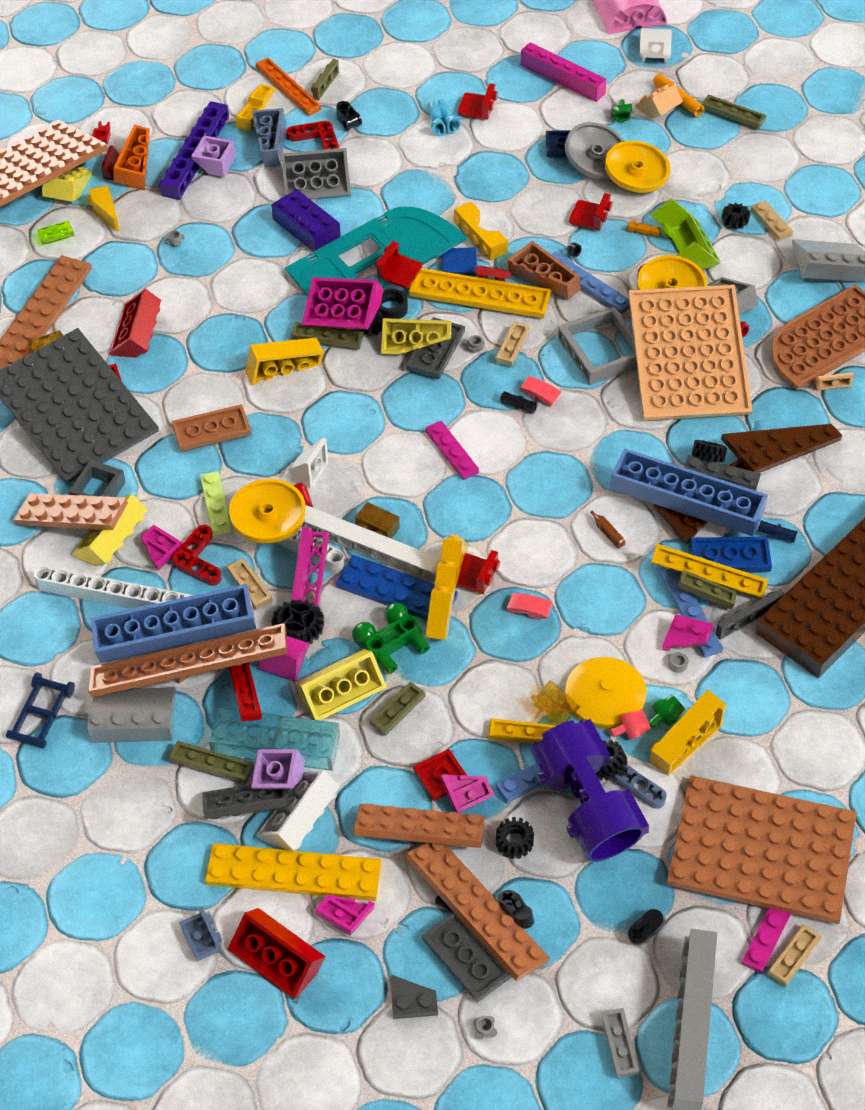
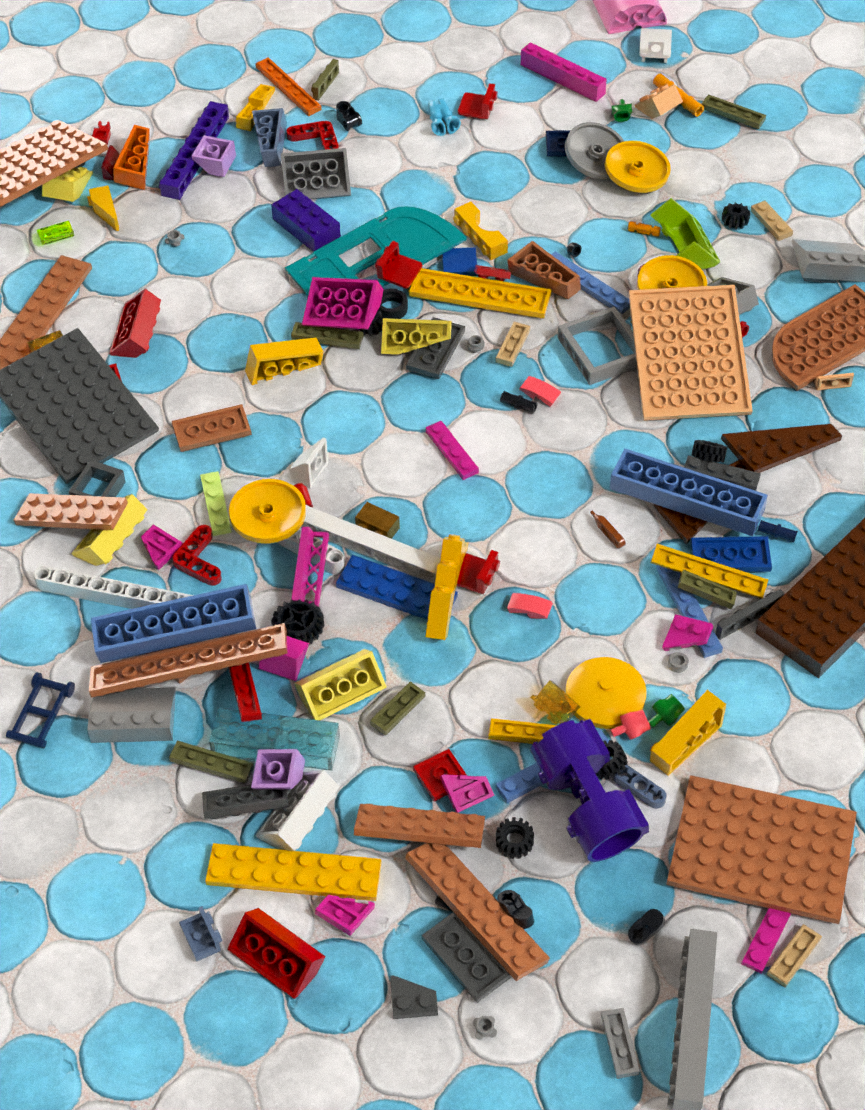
tan plate [227,558,273,610] -> none
green piece [352,602,430,674] -> none
red bracket [569,193,613,231] -> none

